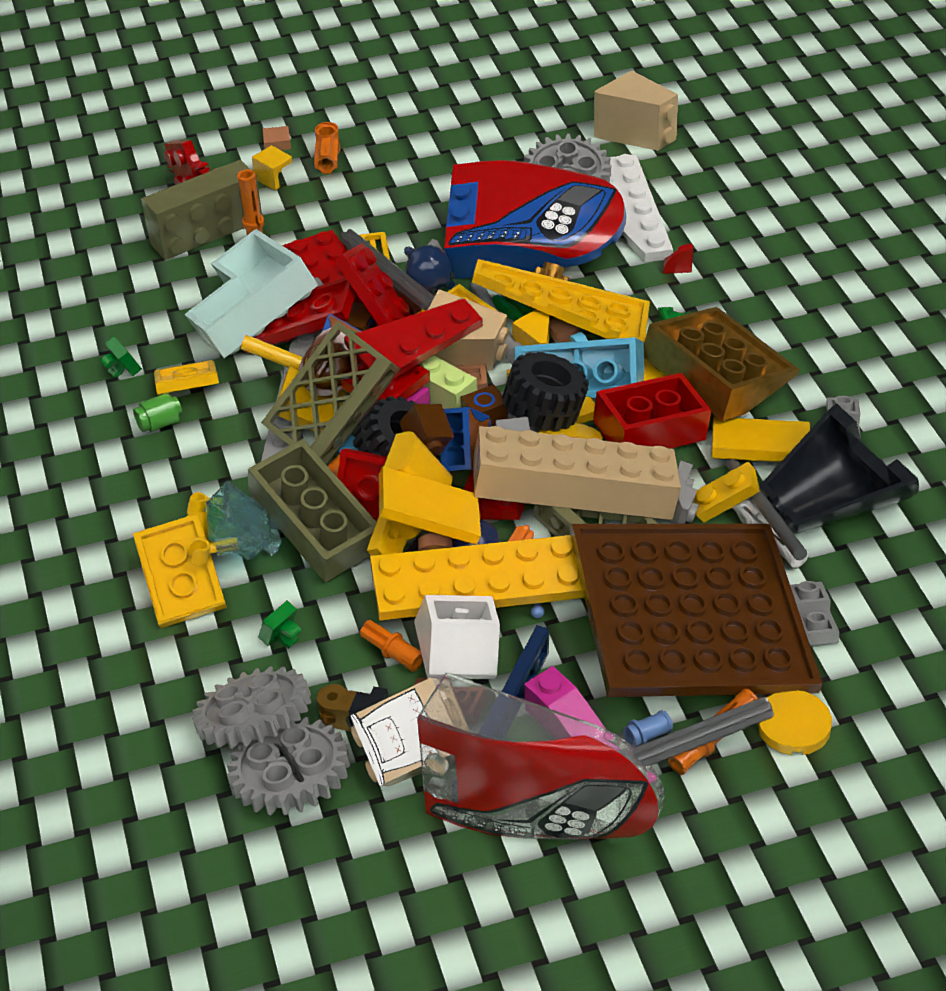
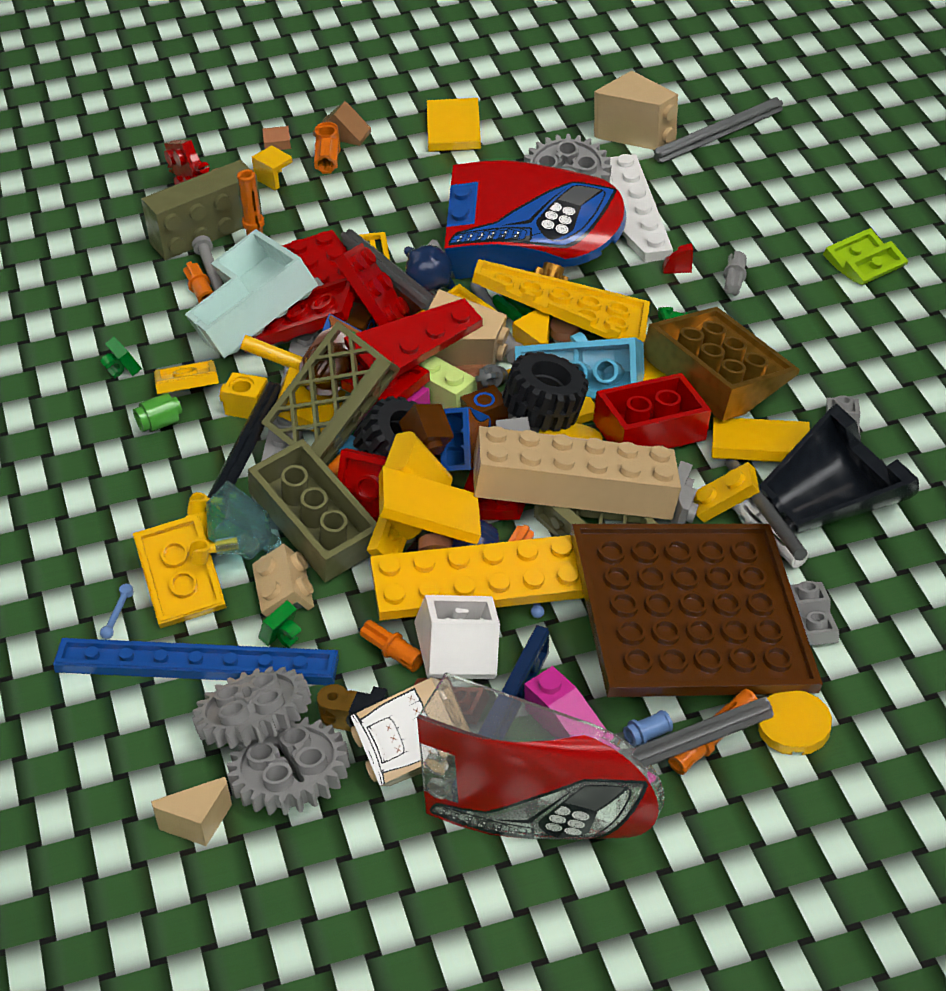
none -> blue tile [53,638,339,685]
none -> medium blue hinge [100,584,134,639]
none -> tan slope [151,777,232,846]
none -> orange axle [183,261,214,303]
none -> light grey bar [192,235,223,291]
none -> black axle [206,381,281,515]
none -> yellow brick [219,372,268,419]
none -> tan bracket [252,543,314,617]
none -> medium nougat slope [313,101,371,146]
none -> yellow tile [427,98,481,152]
none -> dark grey axle [475,364,508,387]
none -> dark grey axle [653,97,783,163]
none -> light grey axle [723,251,747,296]
none -> lime slope [823,228,909,285]

